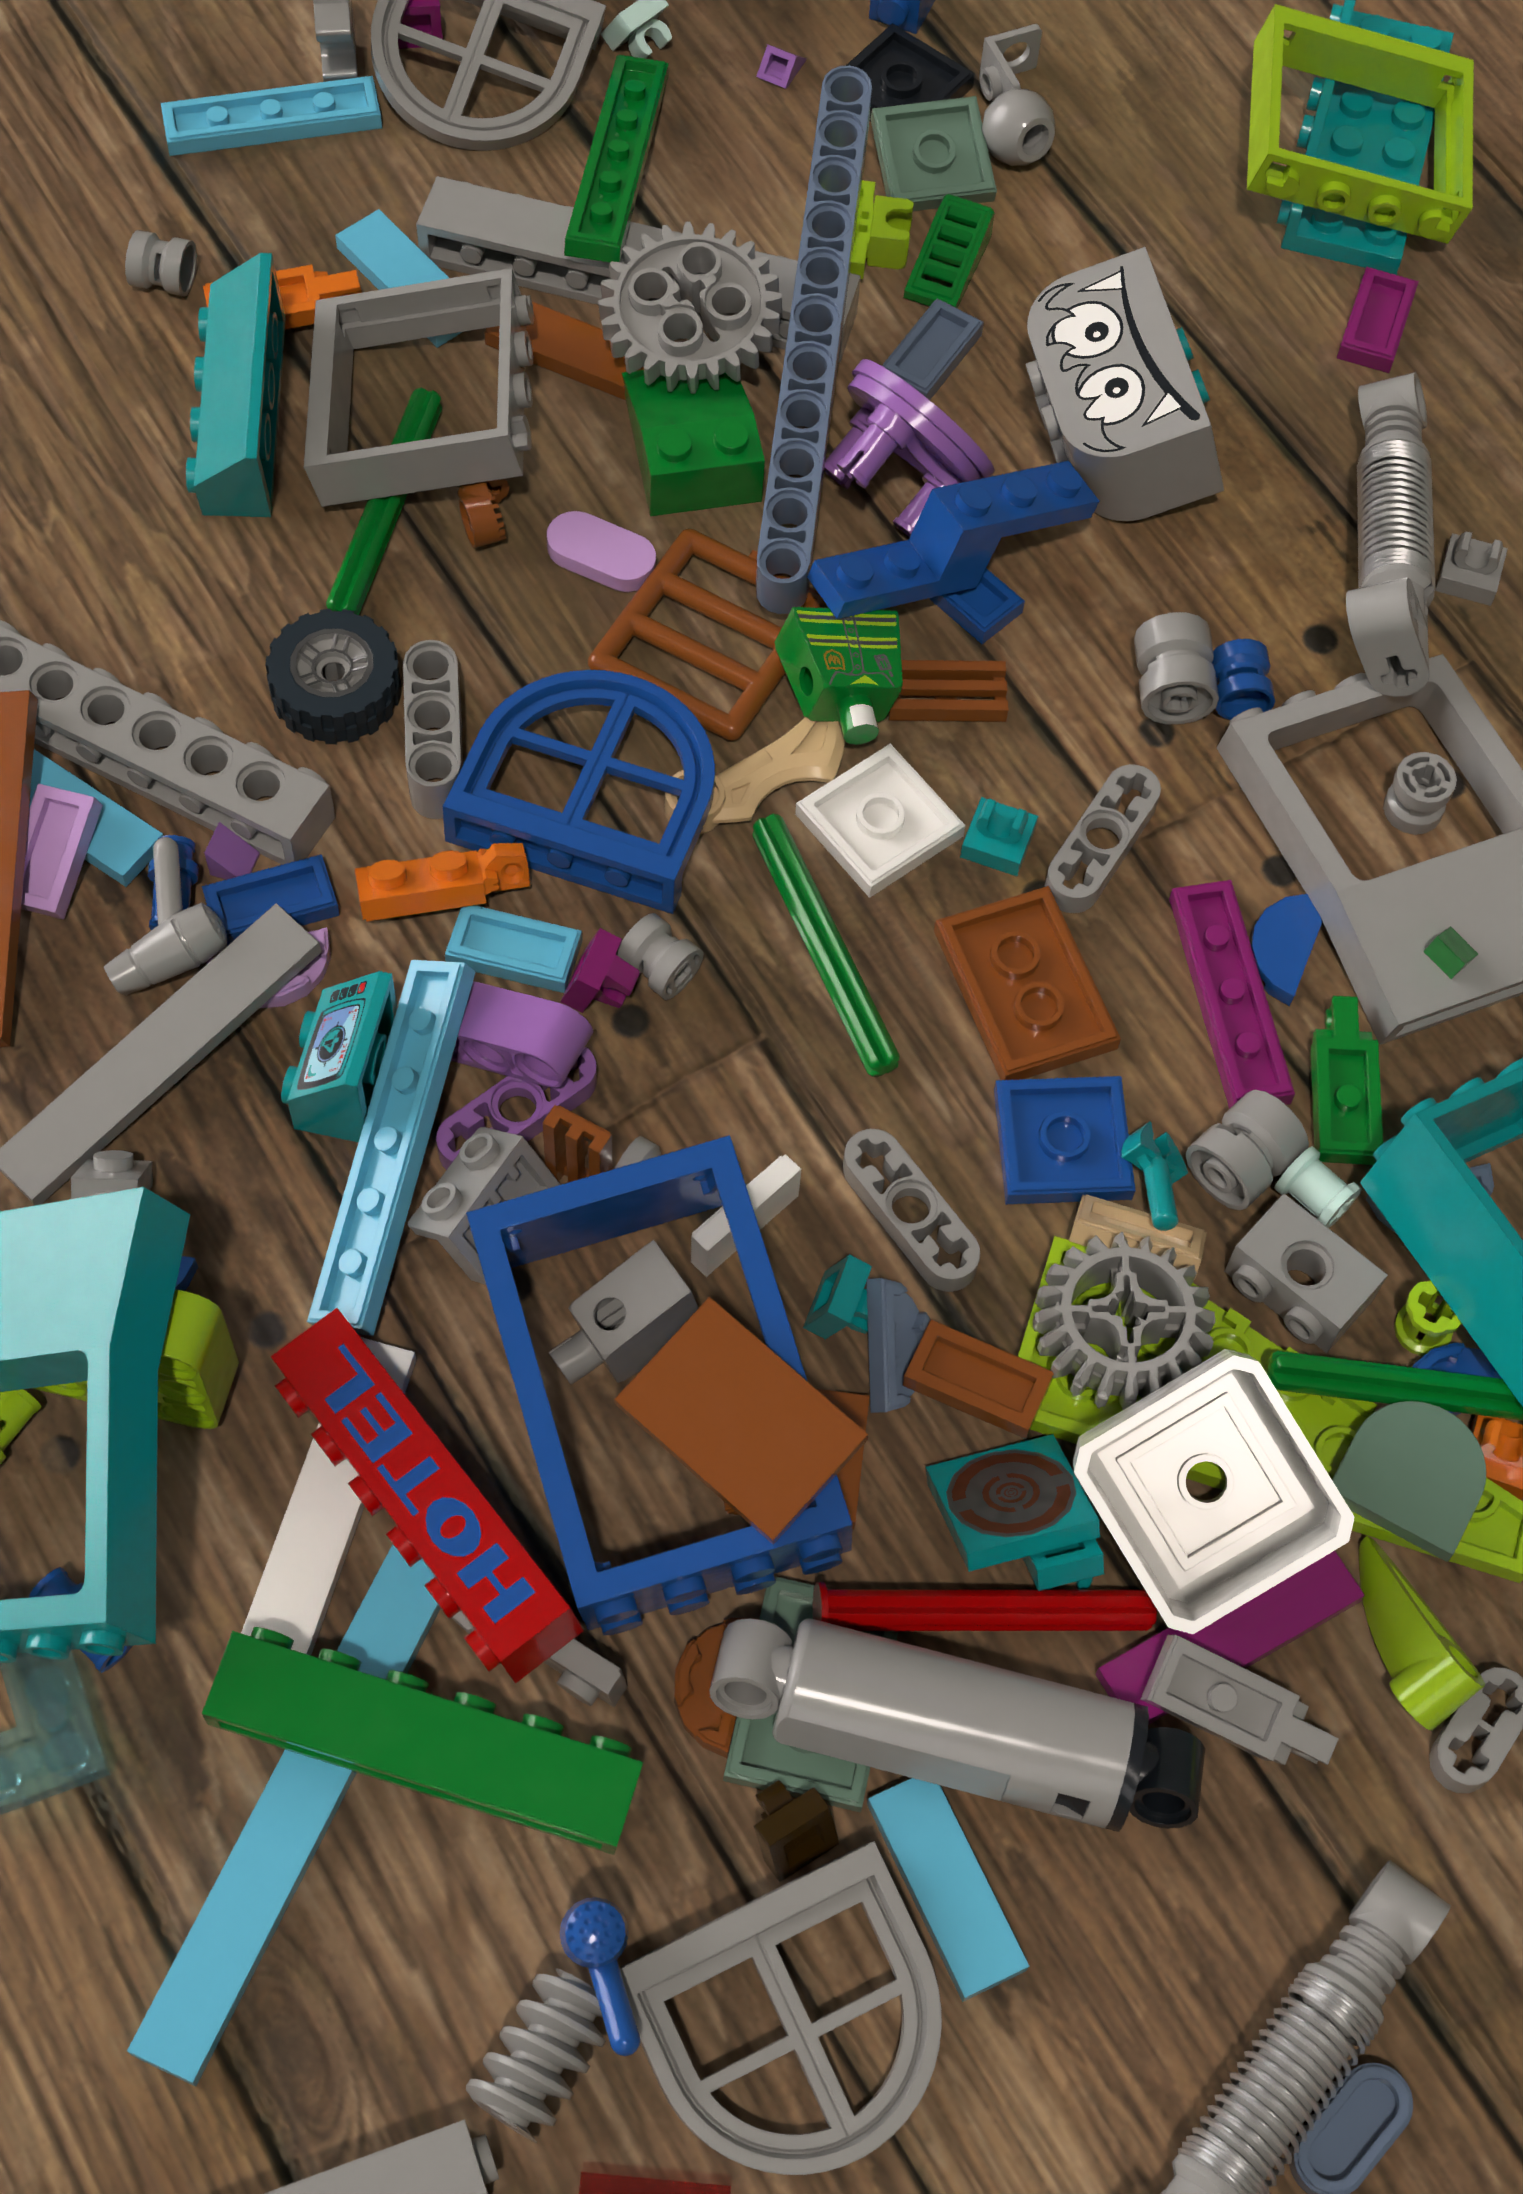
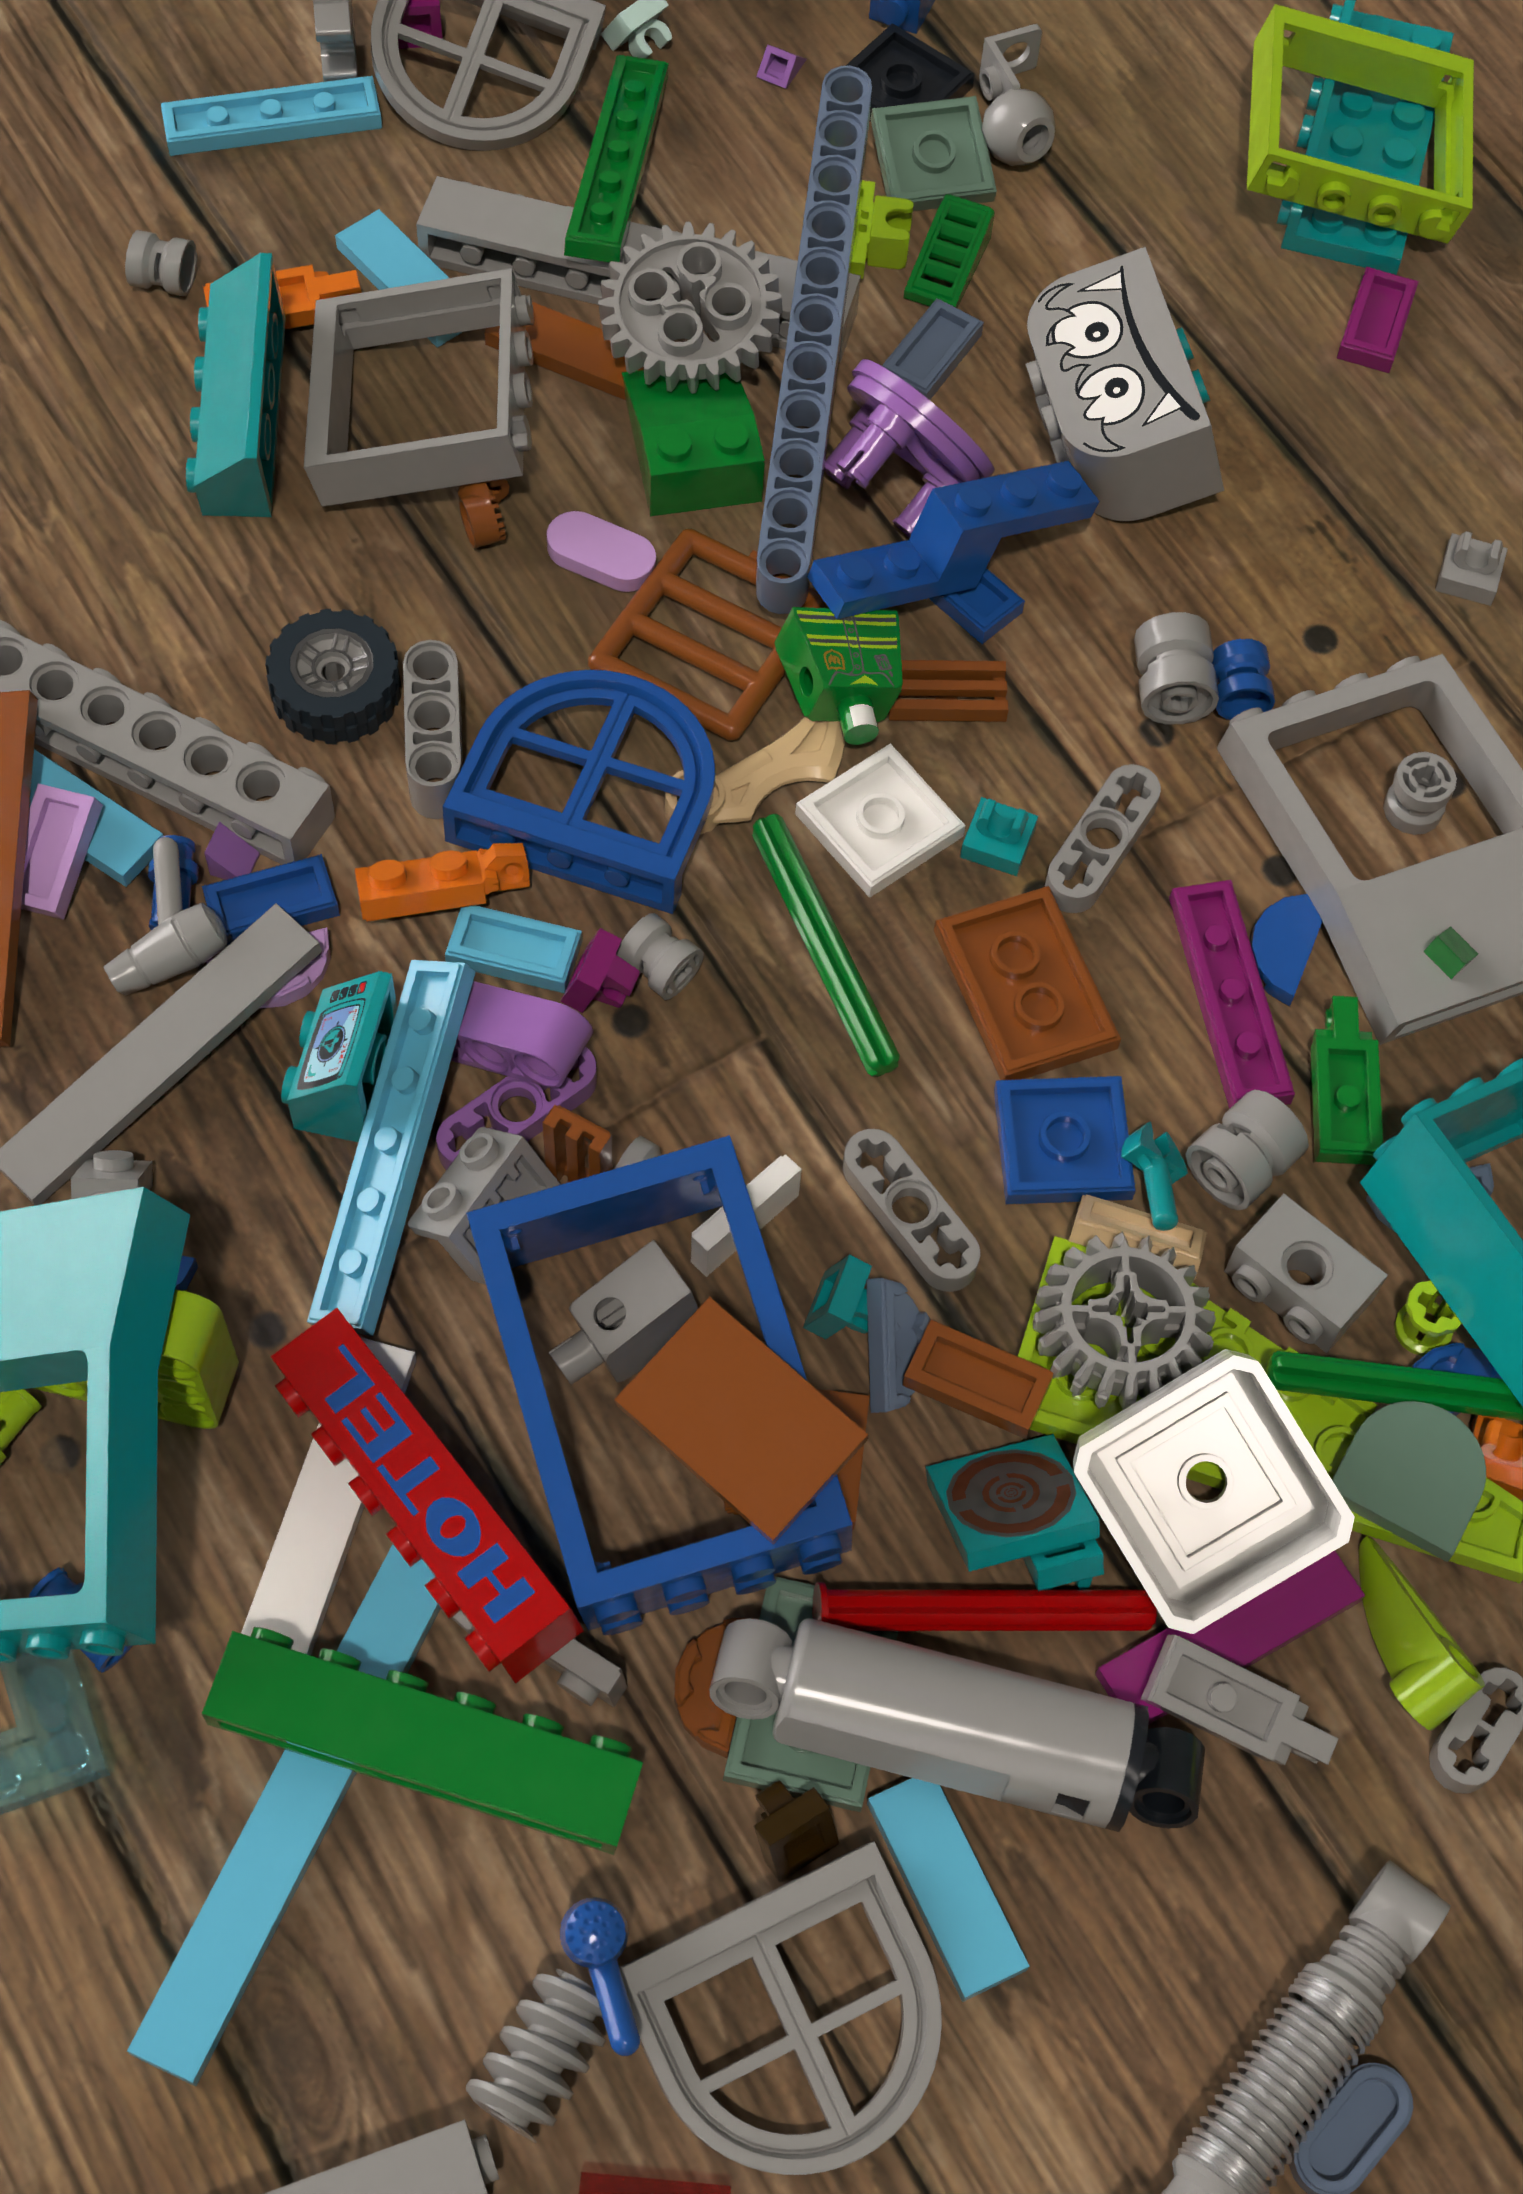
green axle [326,387,442,615] -> none
light aqua bush [1274,1146,1362,1228] -> none
light grey piece [1346,372,1436,697] -> none

